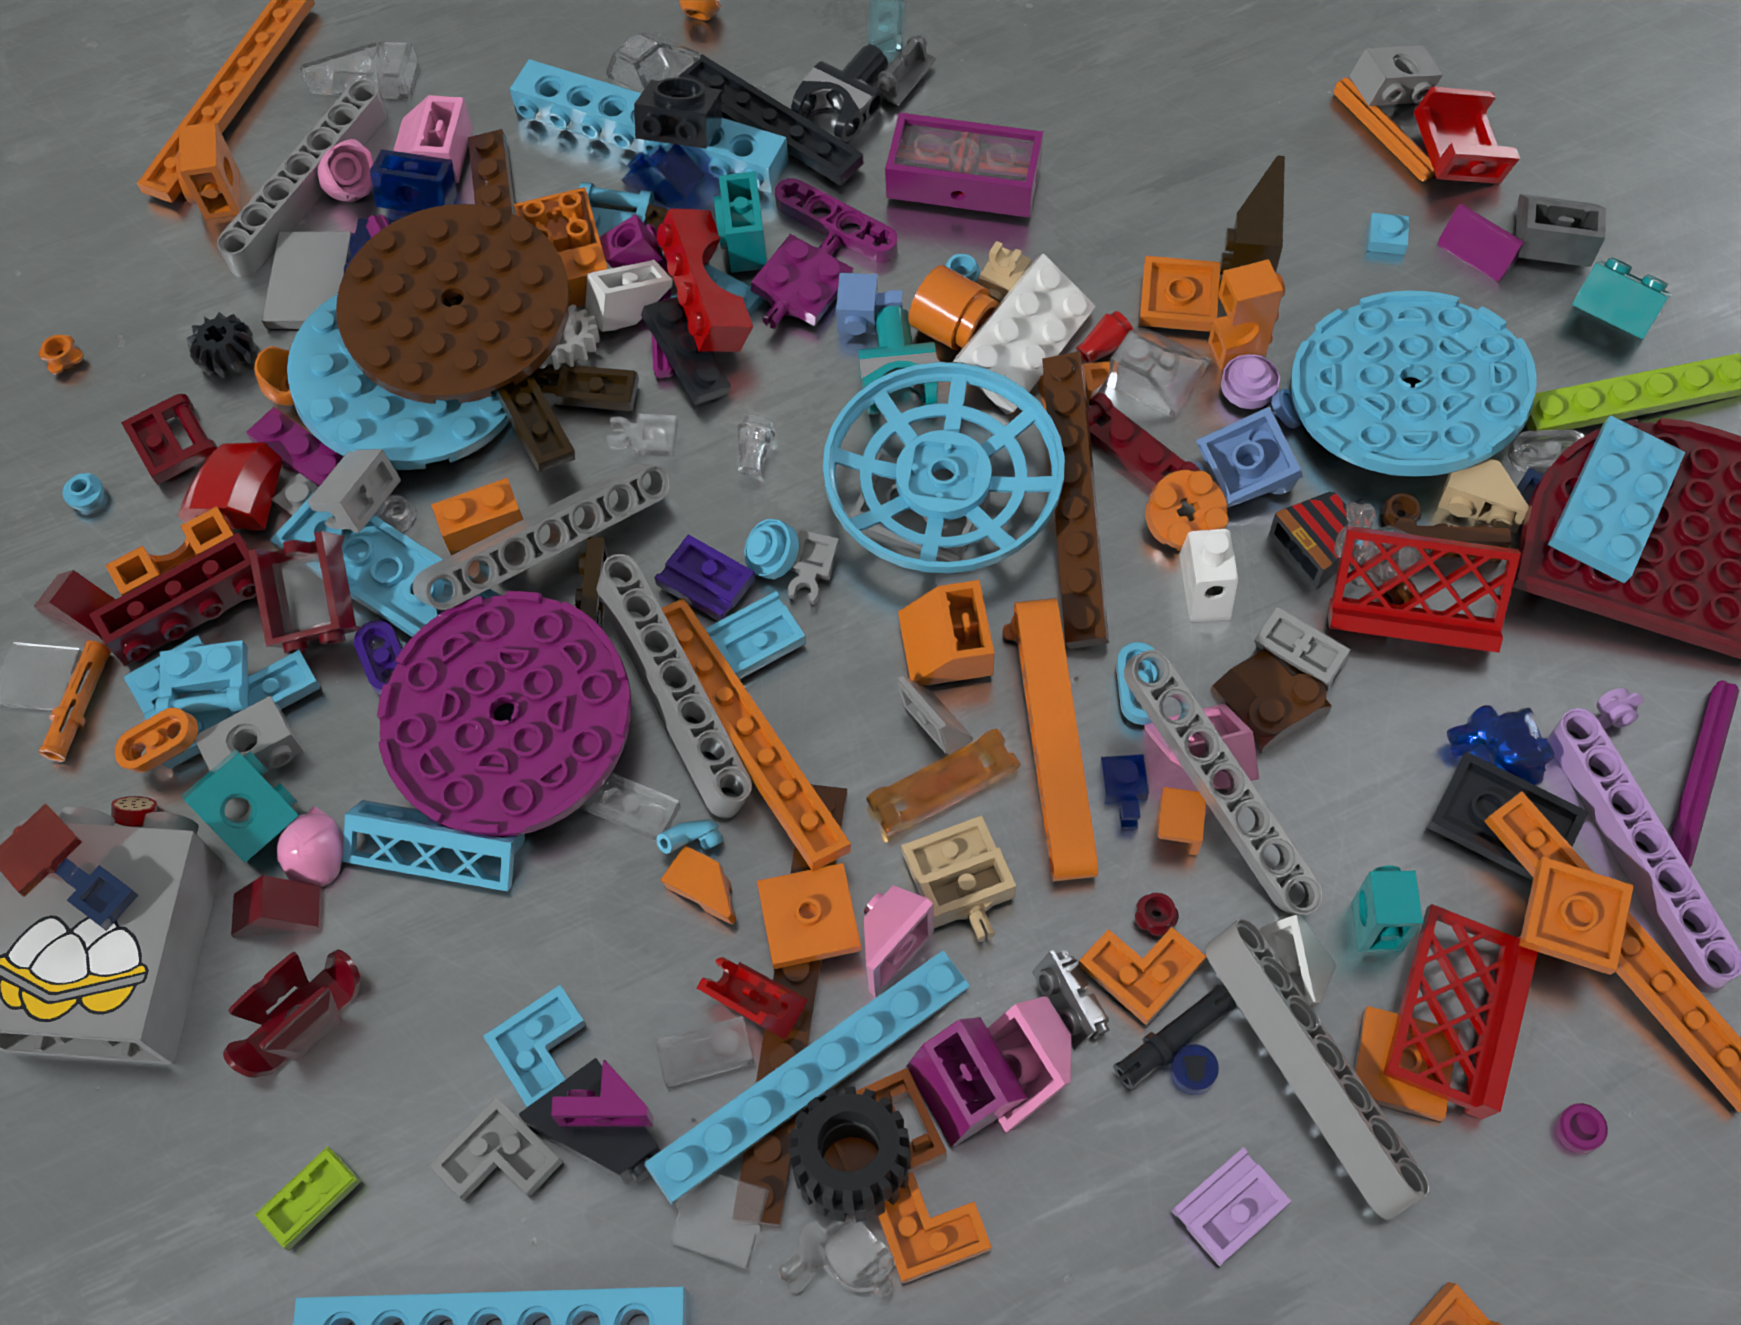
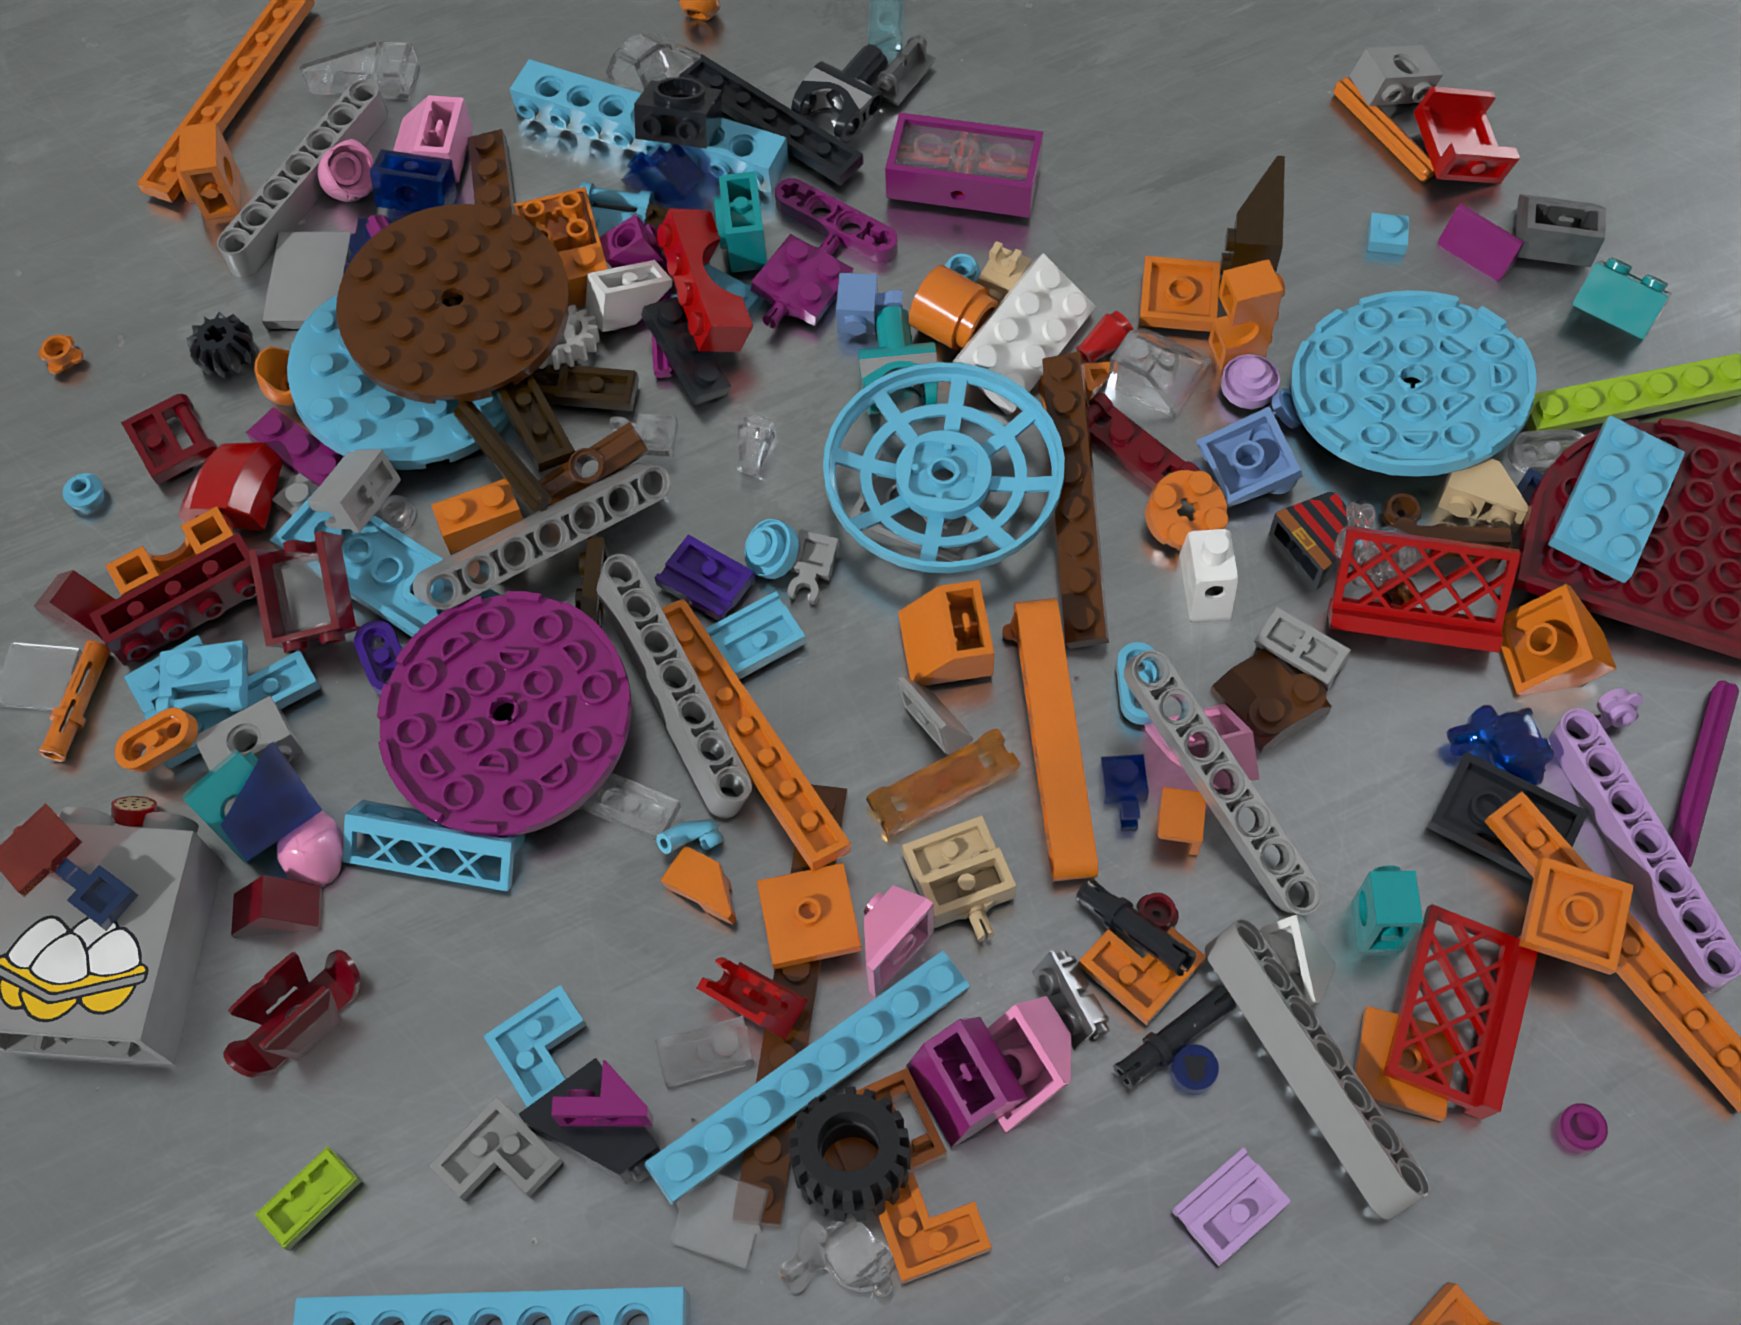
none -> clear blue wing [221,742,322,862]
none -> dark brown axle [453,401,551,512]
none -> reddish brown piece [538,422,649,507]
none -> black pin [1076,879,1196,976]
none -> orange slope [1501,584,1617,696]

